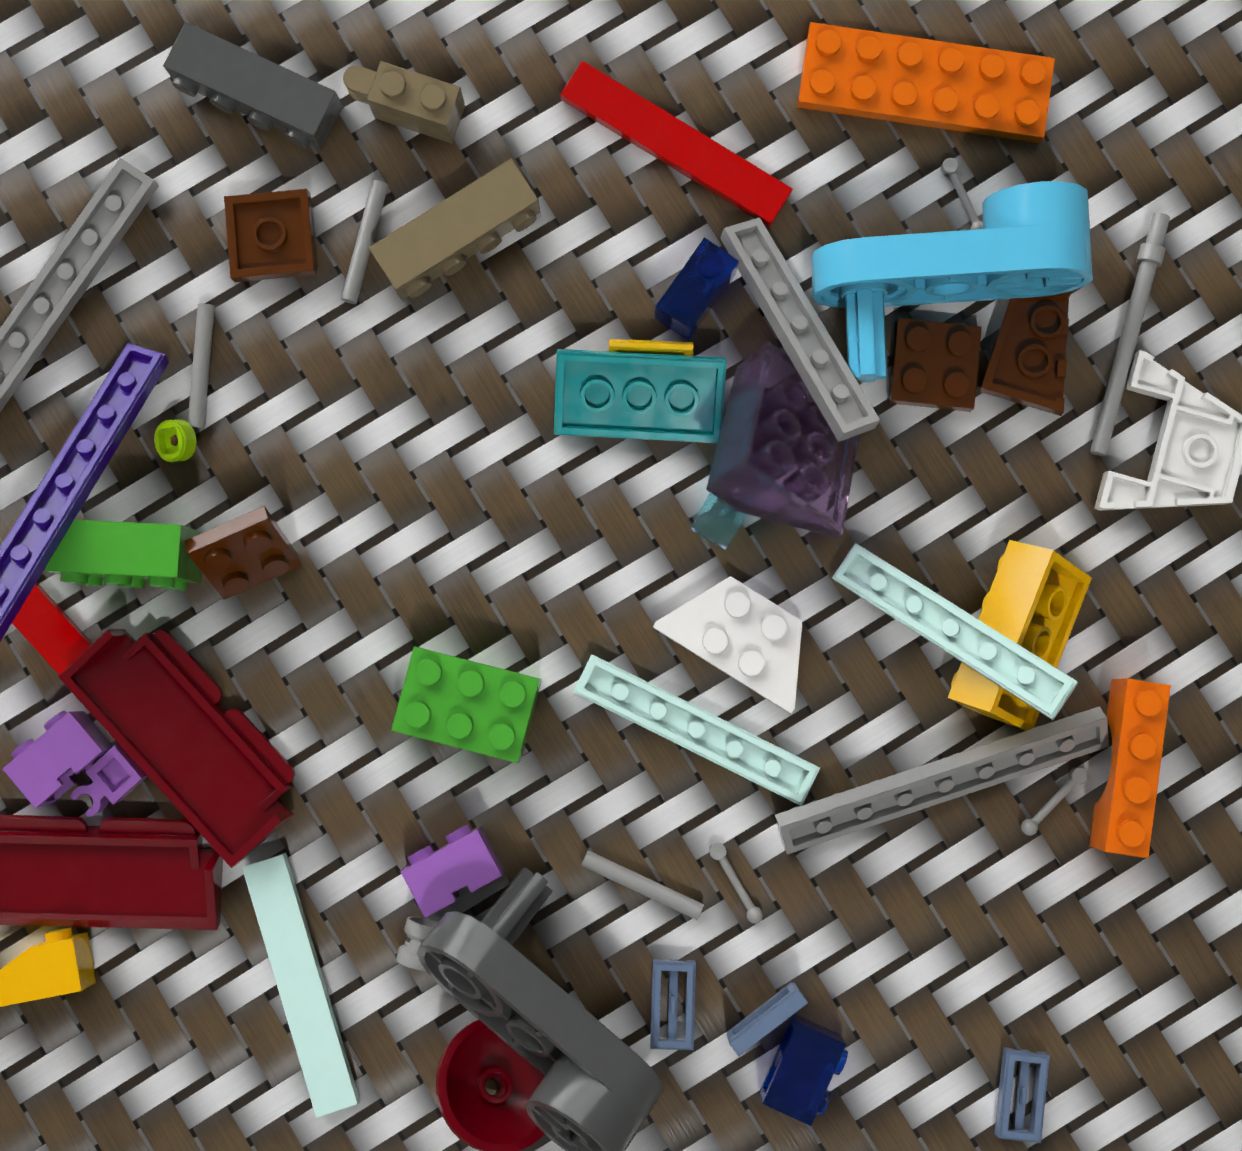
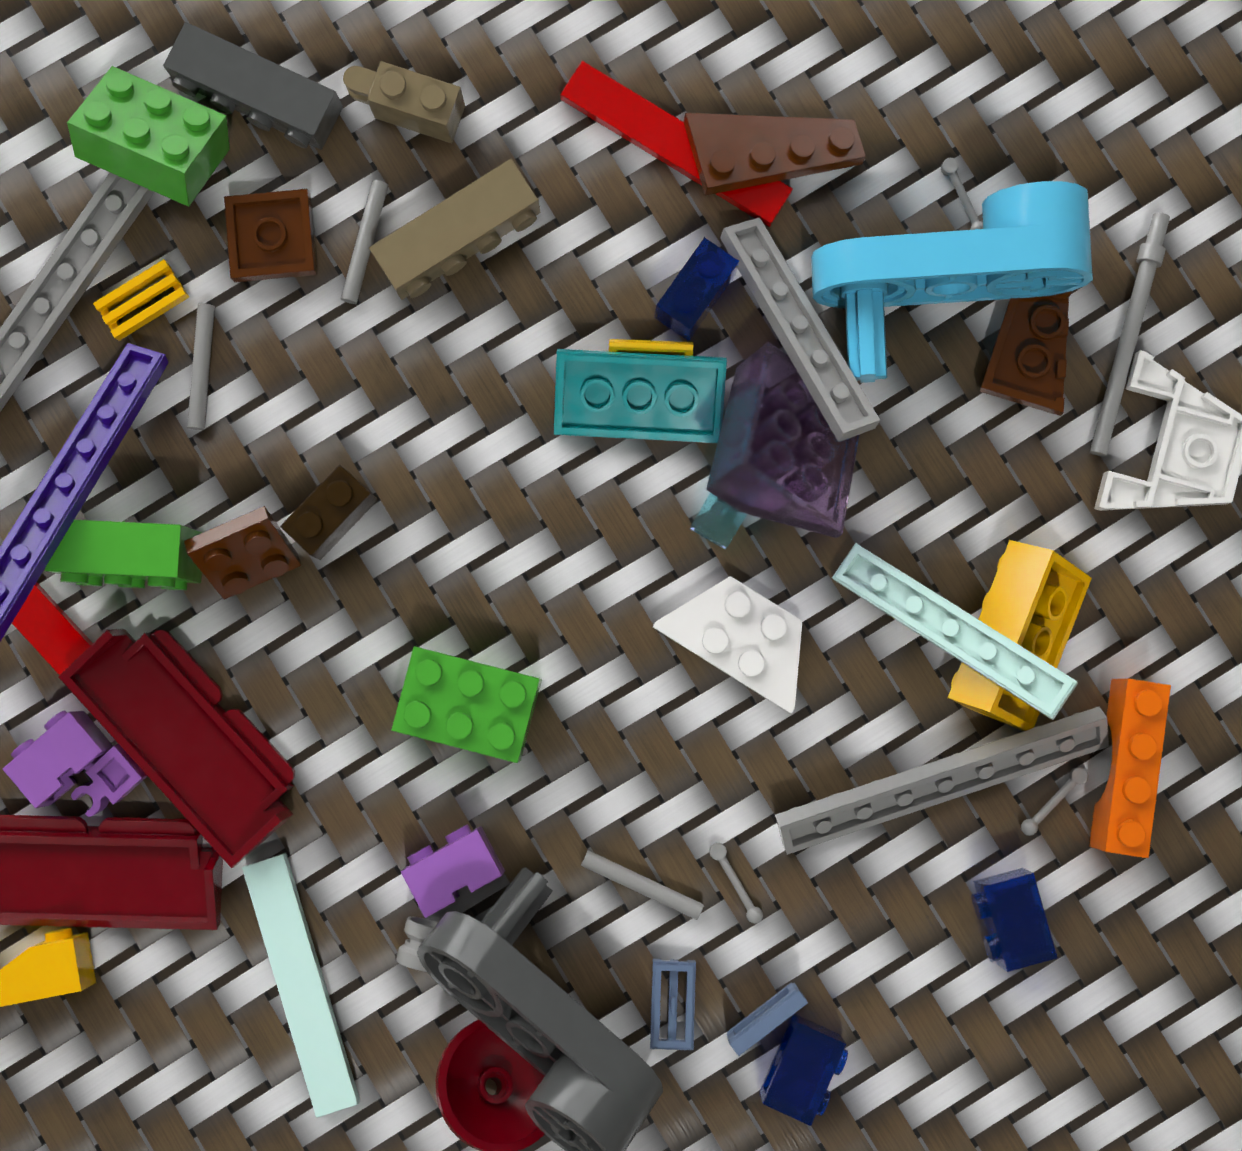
lime tile [154,419,196,462] -> none
light aqua tile [573,654,820,806] -> none
orange plate [797,22,1055,143] -> none
reddish brown plate [888,318,982,412] -> none
sand blue tile [994,1047,1050,1143] -> none
none -> bright green brick [67,66,230,207]
none -> yellow tile [93,259,189,341]
none -> dark brown brick [280,464,378,560]
none -> reddish brown wing [683,113,866,196]
none -> clear blue brick [971,868,1058,972]

